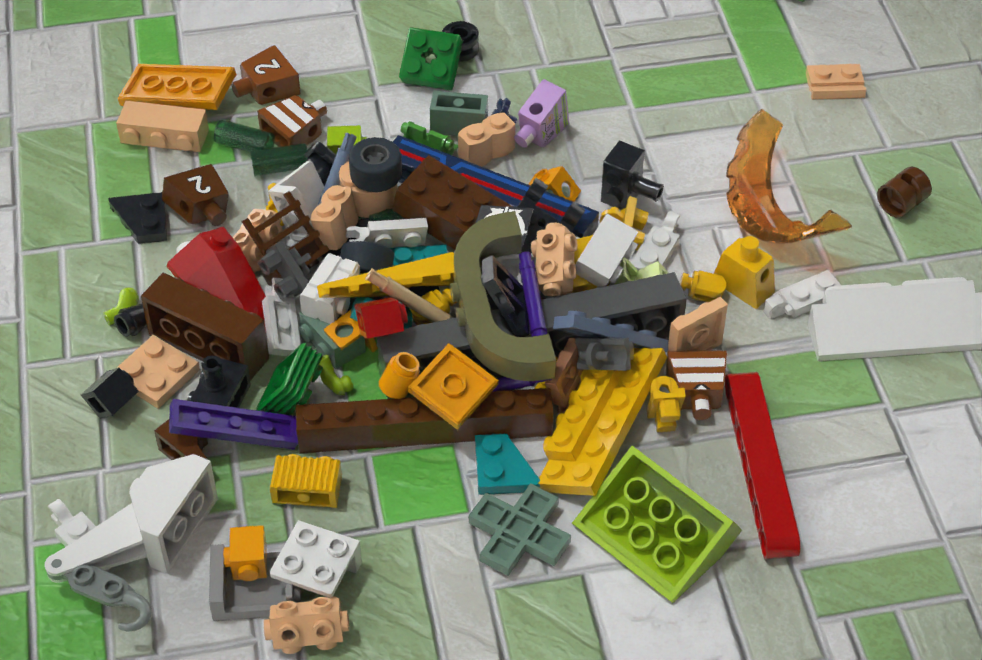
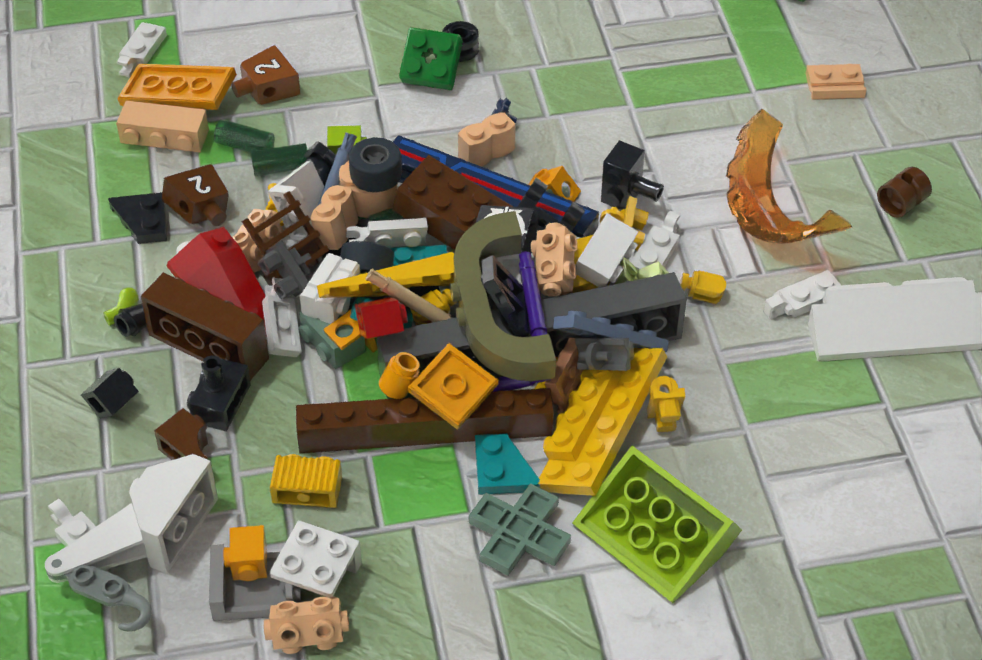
light nougat plate [117,335,200,409] -> none
dark purple plate [169,399,298,450] -> none
green brick [256,343,323,415] -> none
dark orange torso [257,95,327,158] -> none
lime arm [319,355,354,396] -> none
bright green hinge [400,121,458,155] -> none
sand green brick [430,91,488,136] -> none
lavender torso [514,79,570,148] -> none
dark orange torso [665,351,727,420] -> none
light nougat plate [666,297,728,361] -> none
yellow torso [714,236,775,309] -> none
red beam [725,372,800,559] -> none
none -> white plate [117,22,167,77]

